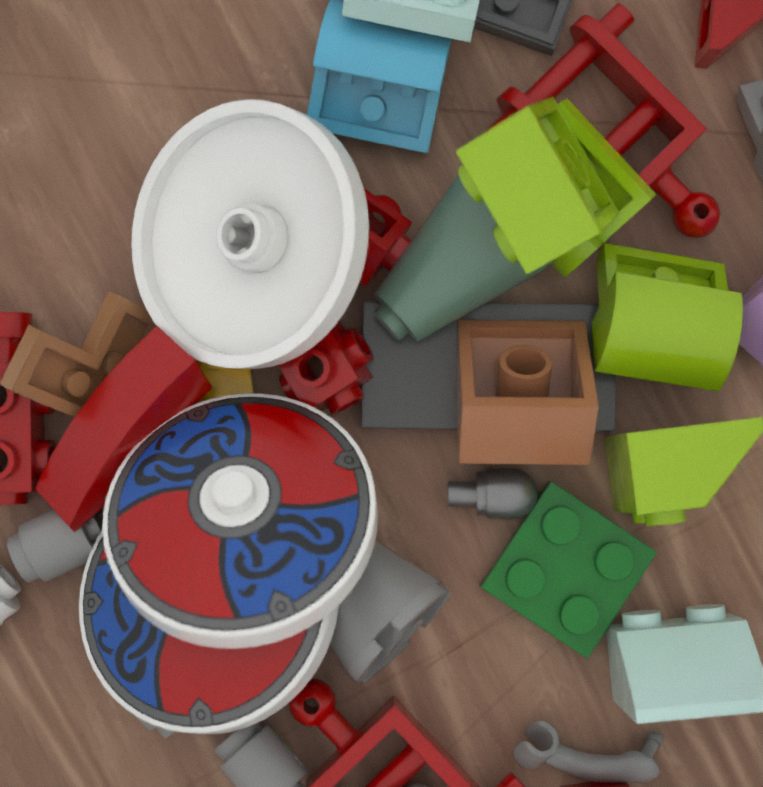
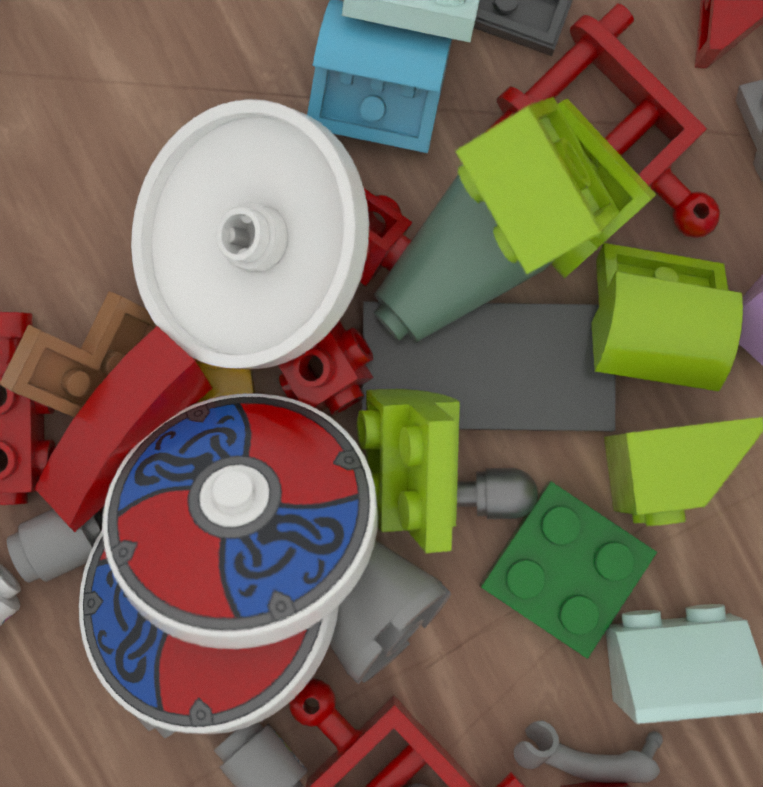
nougat slope [457,319,599,465] -> none
none -> lime brick [357,389,460,553]

